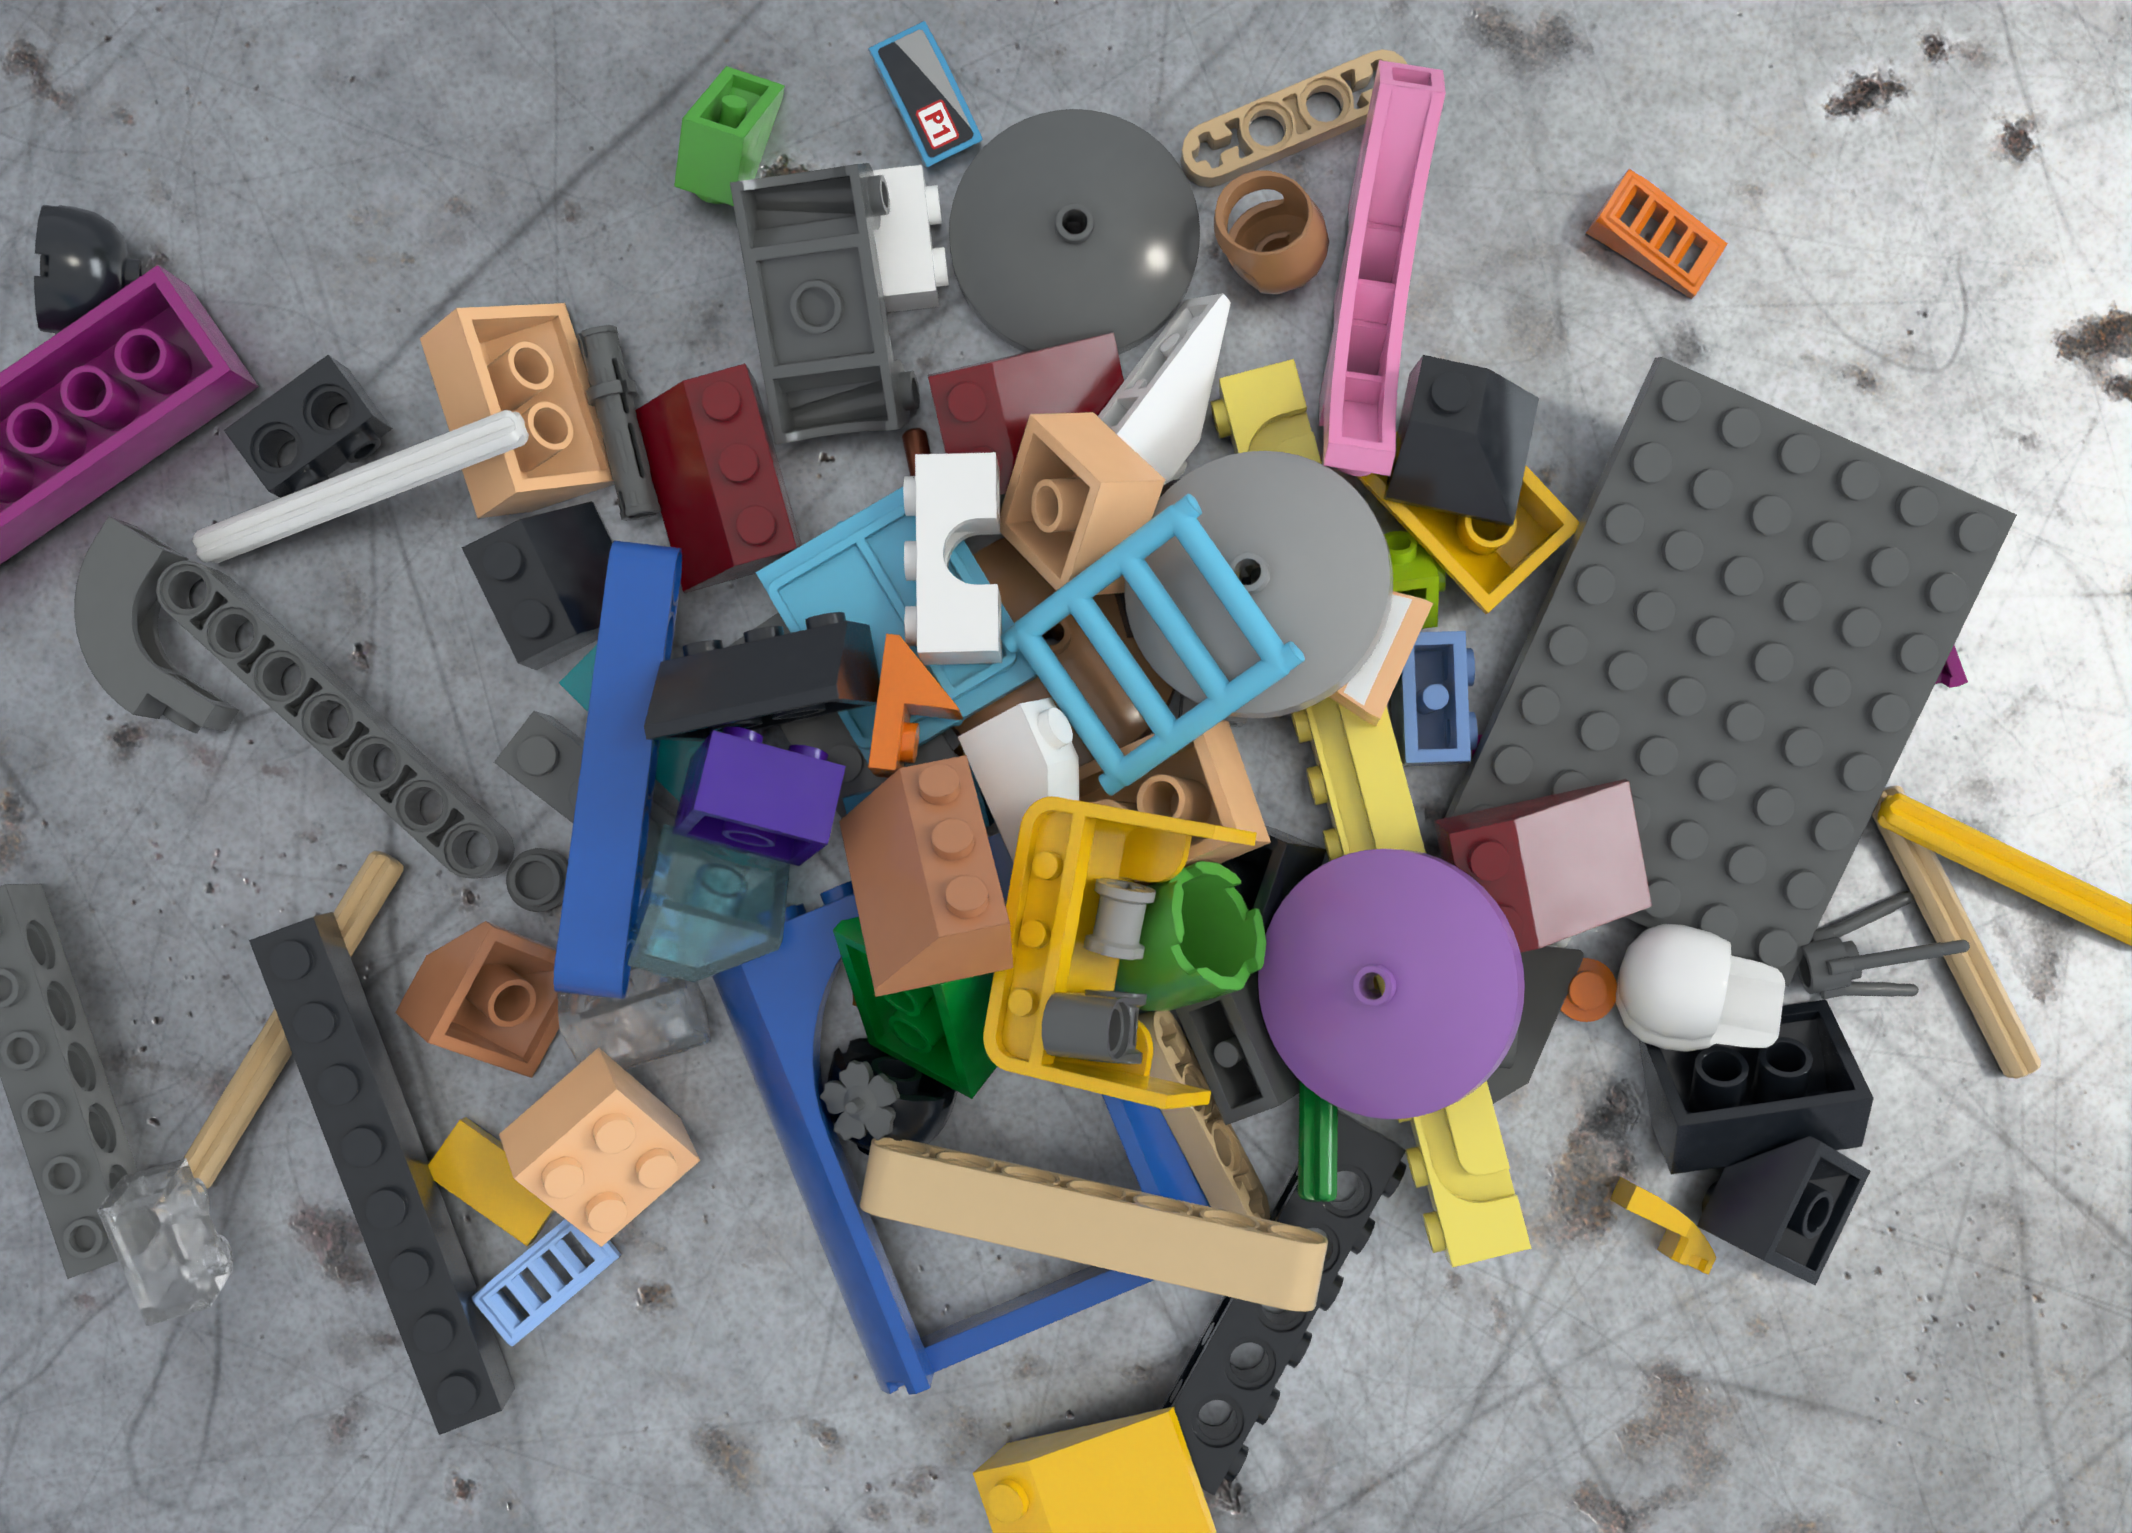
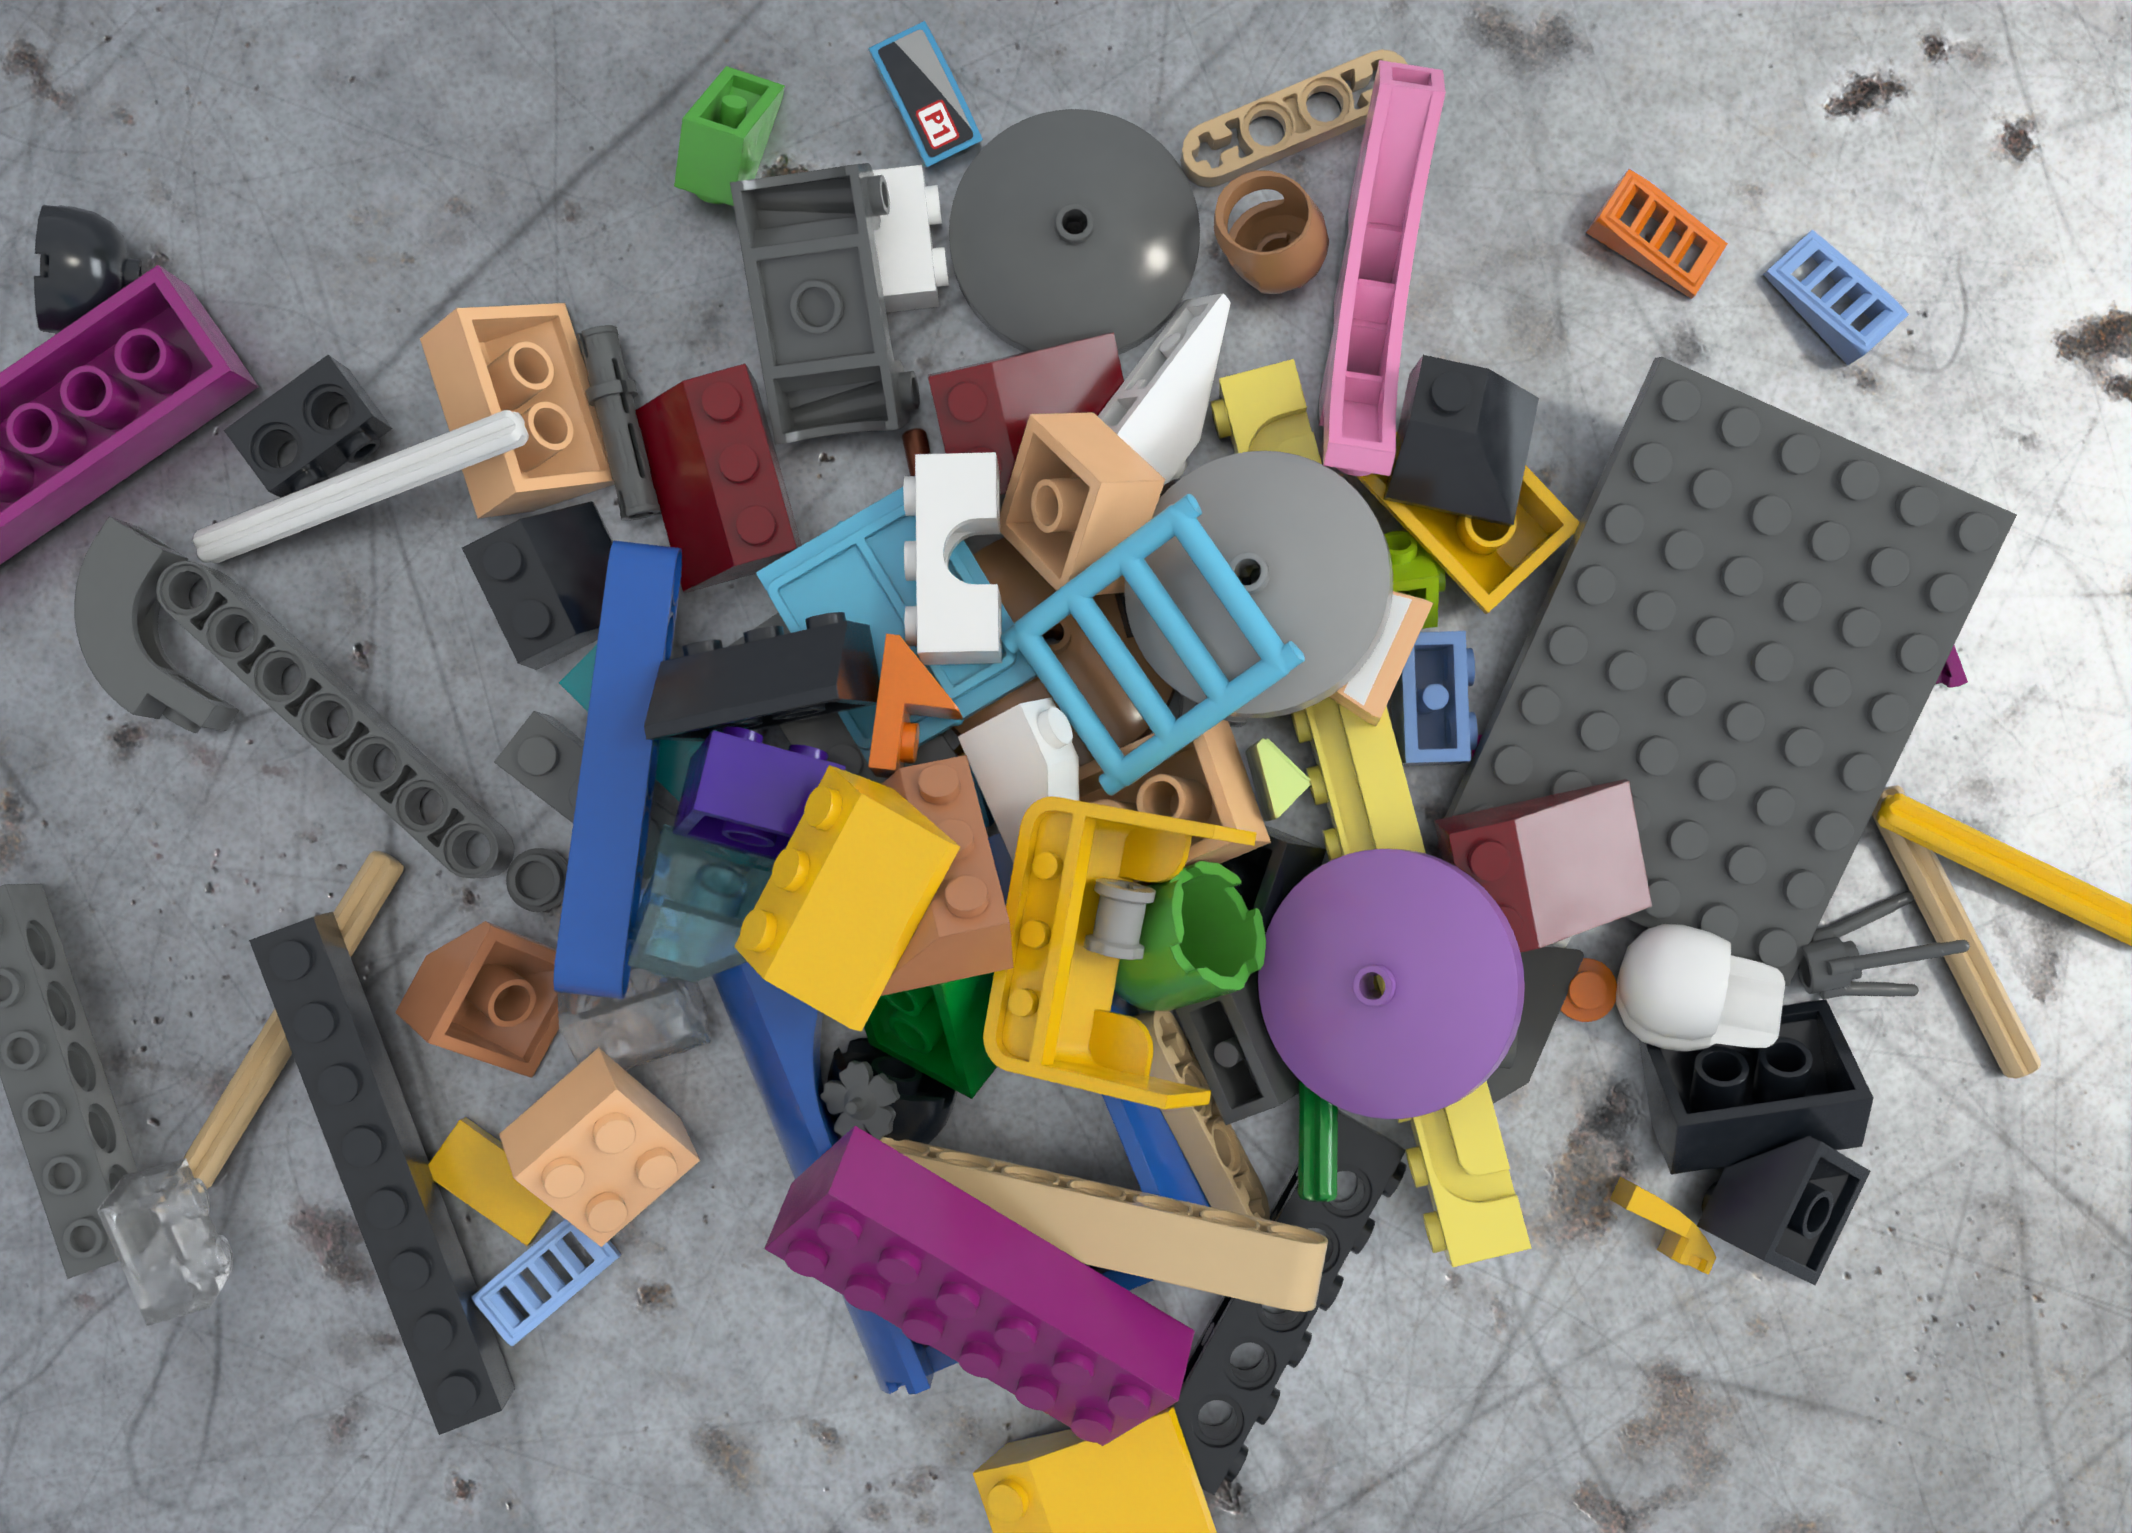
dark grey piece [1042,989,1147,1064] -> none
none -> yellow slope [734,765,960,1031]
none -> magenta brick [764,1126,1195,1446]
none -> yellowish green slope [1245,738,1311,822]
none -> light blue slope [1763,230,1909,365]

